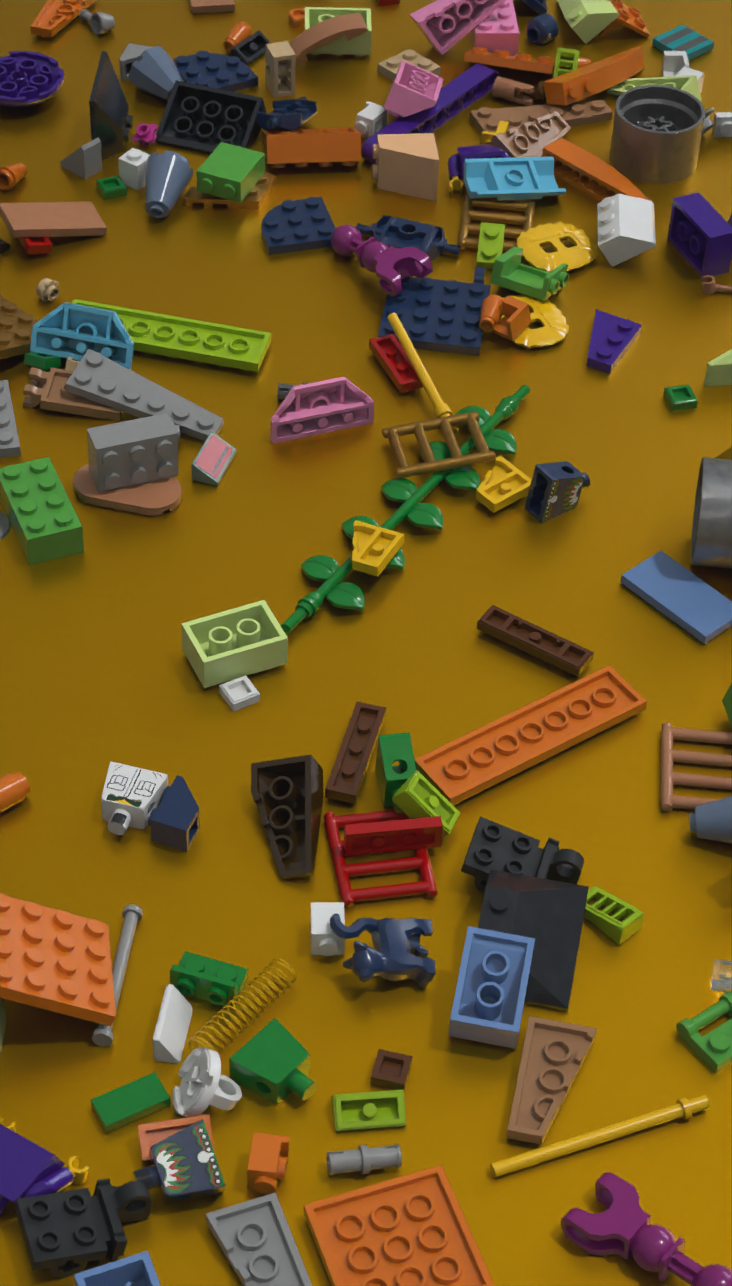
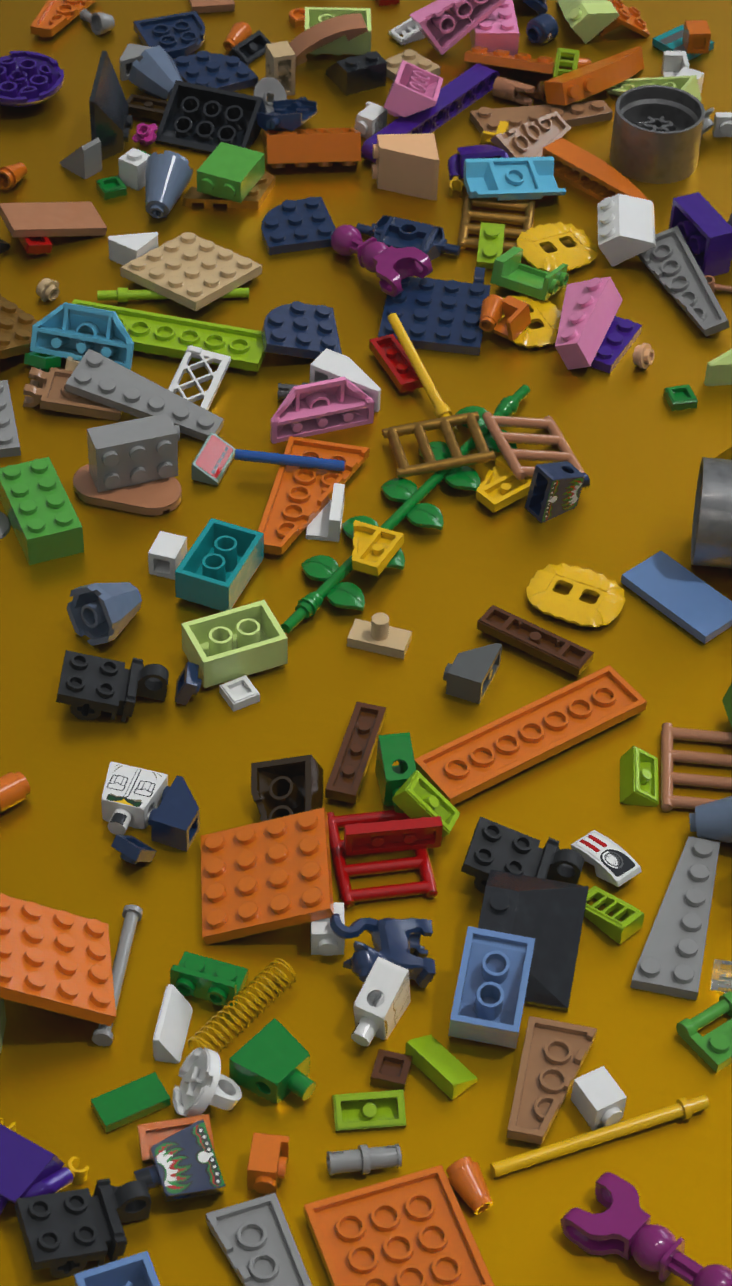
none -> black plate [56,650,169,722]
none -> sand blue cone [67,582,142,646]
none -> lime bar [97,287,249,303]
none -> white slope [108,232,158,265]
none -> dark blue plate [111,835,157,865]
none -> tan plate [120,232,262,311]
none -> dark brown plate [127,94,168,122]
none -> dark blue plate [133,11,205,59]
none -> white brick [148,531,187,580]
none -> white window [168,345,231,410]
none -> teal brick [175,518,264,611]
none -> plate [175,662,202,706]
none -> orange plate [201,807,334,945]
none -> blue bar [235,449,345,472]
none -> light grey piece [253,77,287,113]
none -> orange wing [258,436,370,555]
none -> dark blue plate [262,301,342,359]
none -> white panel [306,483,345,542]
none -> white slope [310,348,381,412]
none -> black slope [326,51,387,96]
none -> tan tile [347,612,412,659]
none -> white torso [351,957,411,1047]
none -> white slope [388,18,426,45]
none -> lime slope [405,1035,478,1100]
none -> dark grey slope [443,643,502,704]
none -> orange cone [446,1156,493,1214]
none -> nougat bar [482,412,585,480]
none -> yellow piece [526,562,626,628]
none -> bright pink wedge [555,276,623,370]
none -> slope [571,830,642,887]
none -> white brick [571,1066,627,1130]
none -> lime slope [620,746,659,807]
none -> light grey wing [630,836,720,1000]
none -> light nougat plate [633,343,655,369]
none -> light grey wing [637,226,730,337]
none -> orange panel [682,20,711,54]

